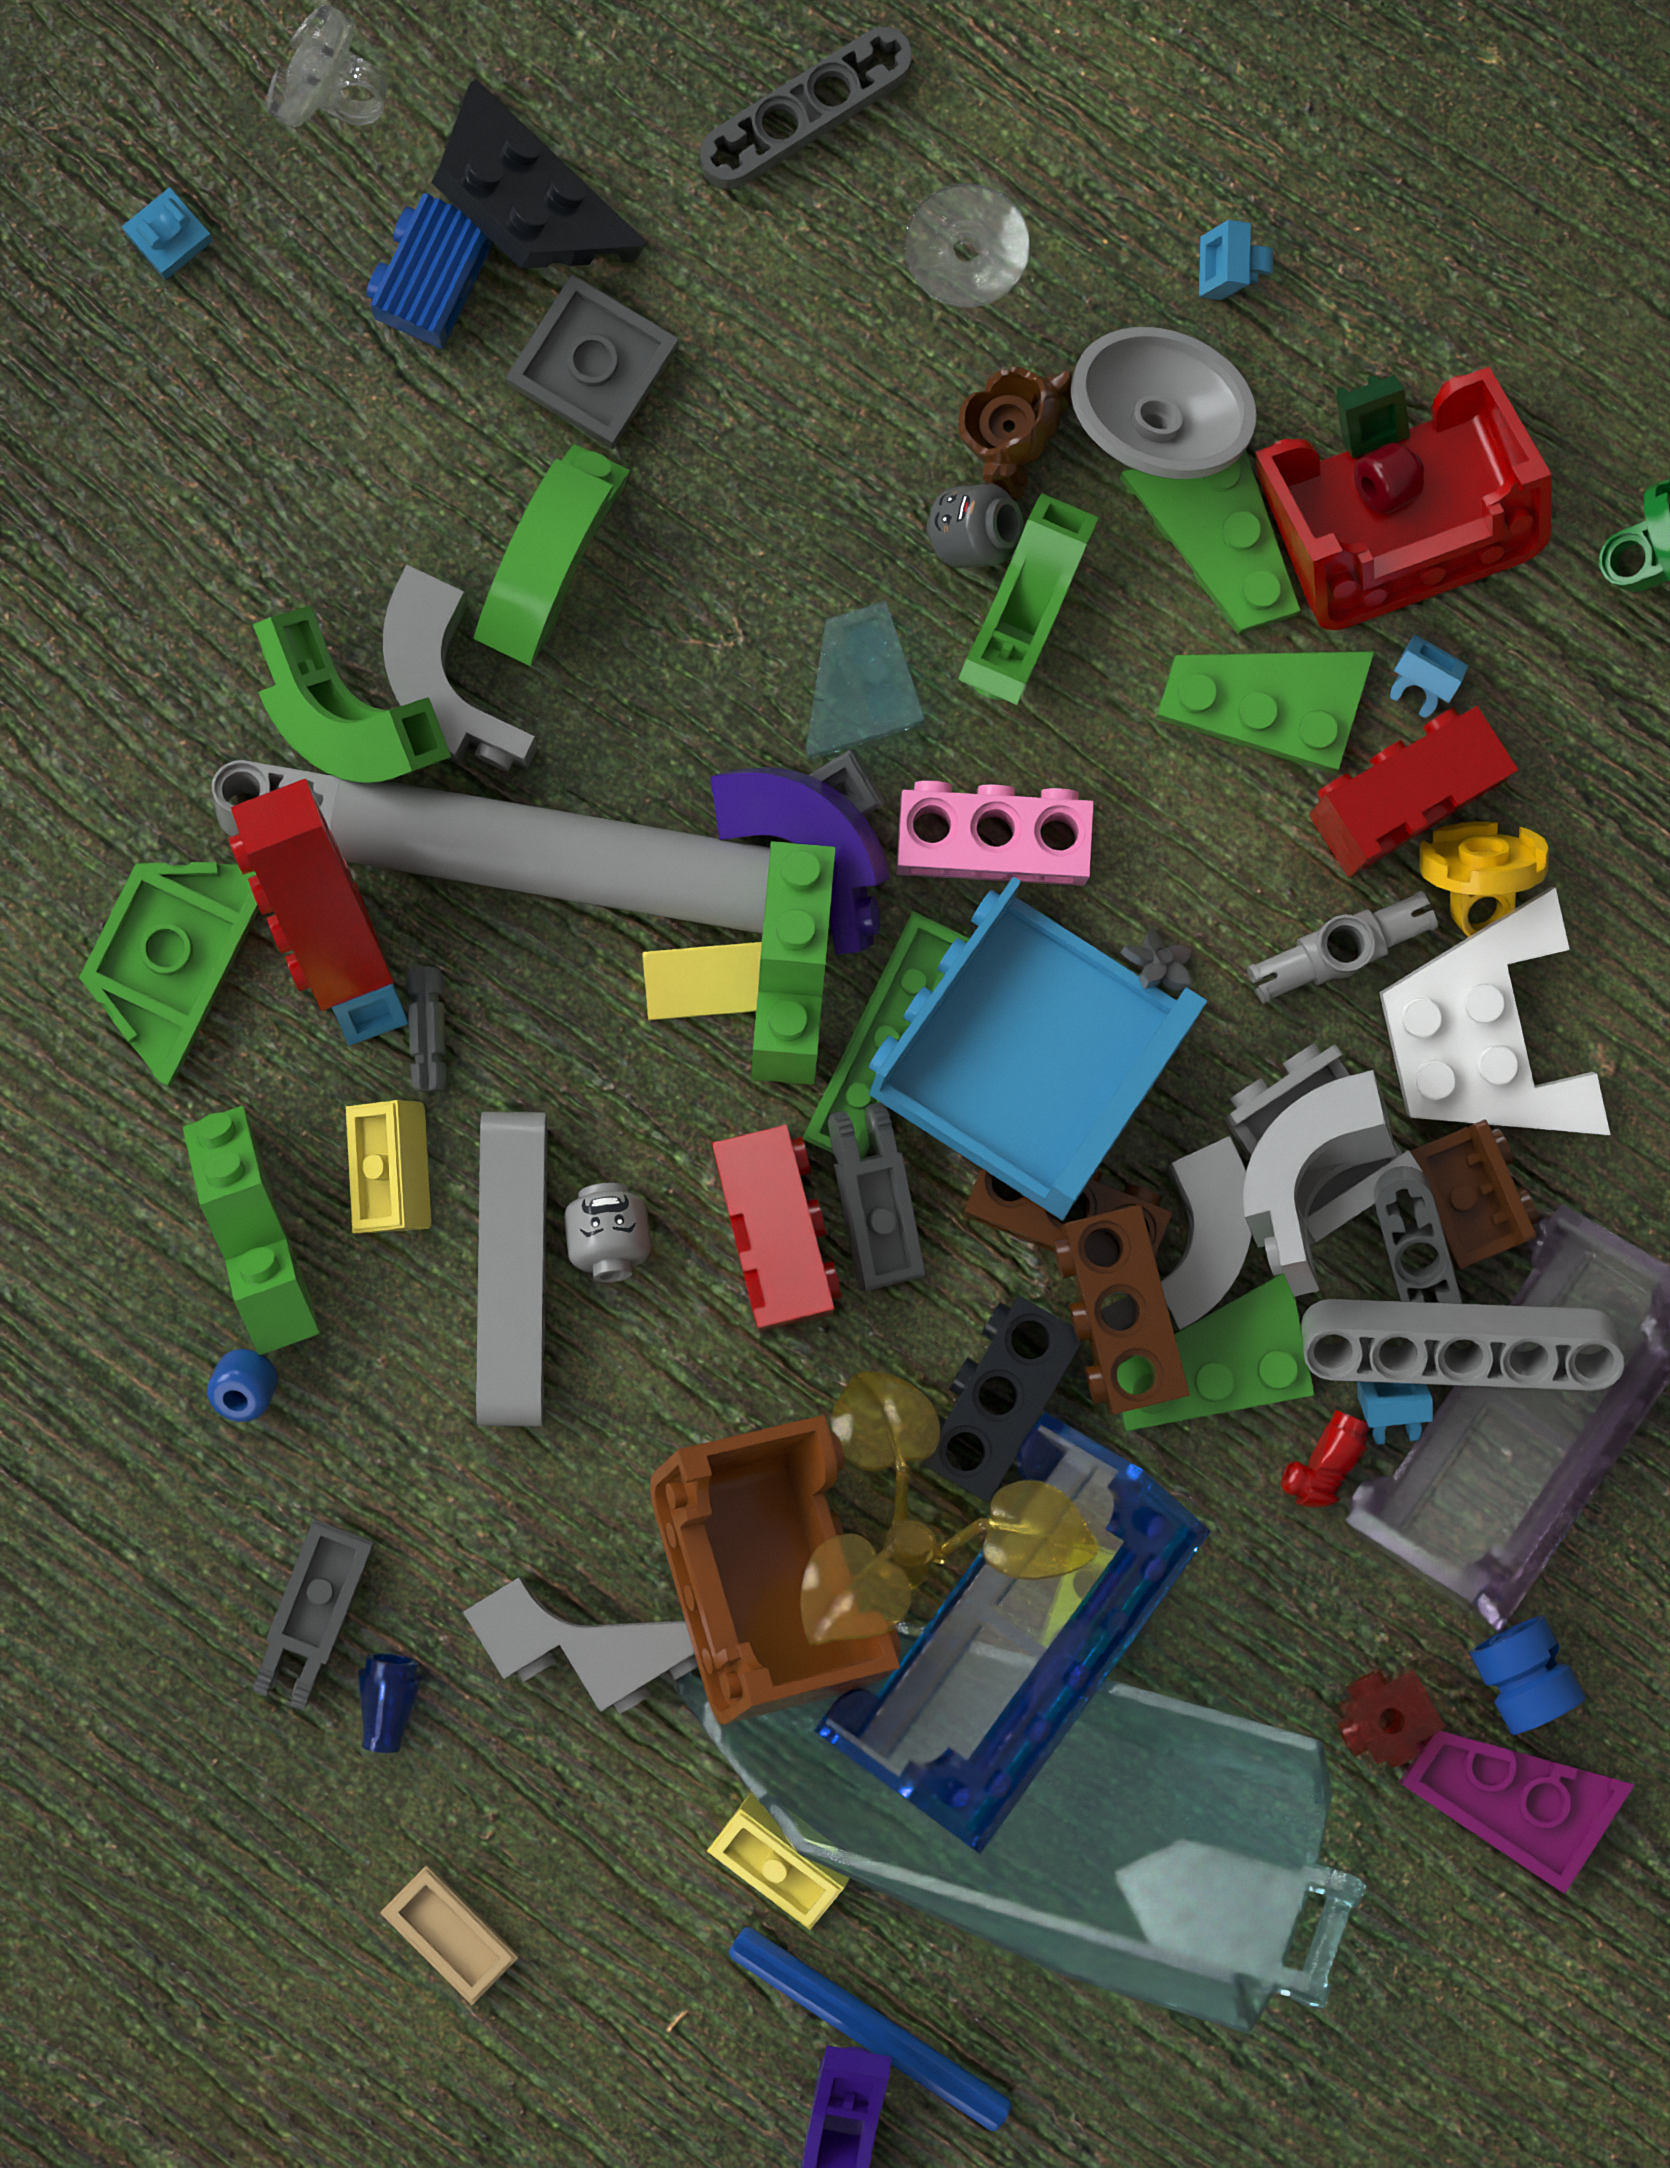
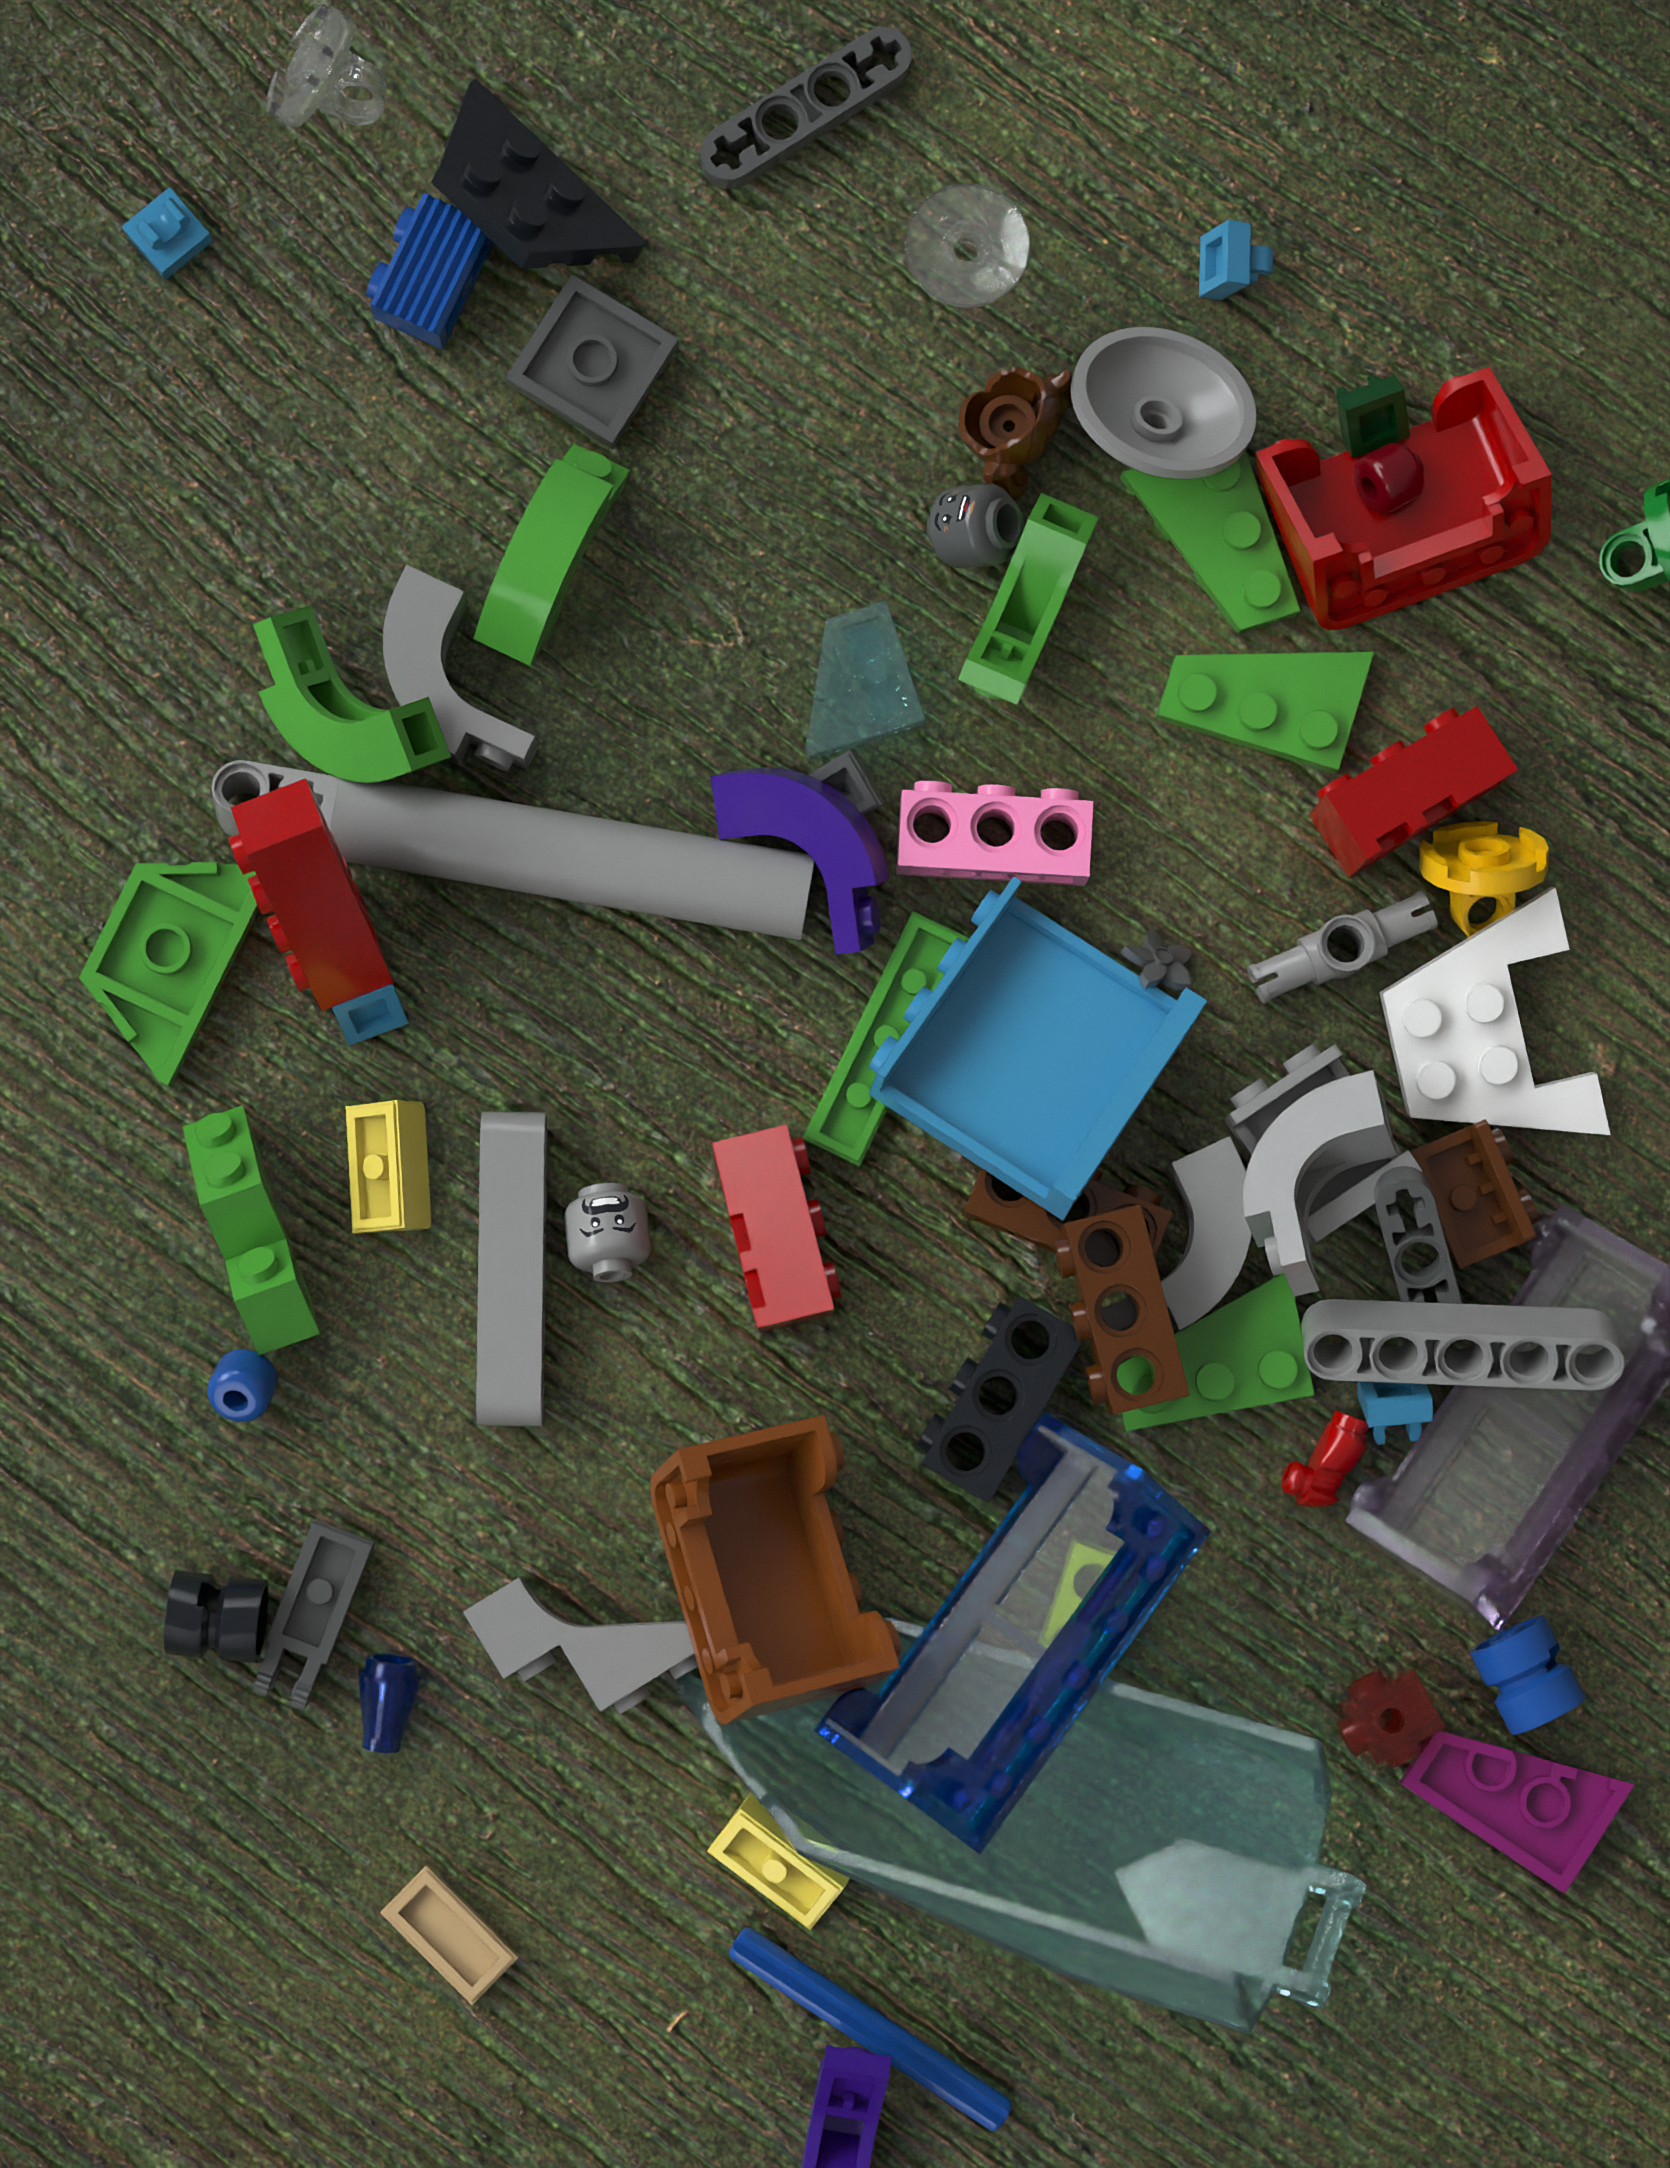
dark grey axle [407,966,447,1092] -> none
light yellow slope [642,942,762,1021] -> none
bright green arch [751,841,835,1085] -> none
clear yellow plant [801,1371,1098,1646] -> none
dark grey hinge [828,1102,925,1291] -> none
dark azure tile [1390,634,1469,718] -> none
none -> black wheel [164,1570,269,1663]

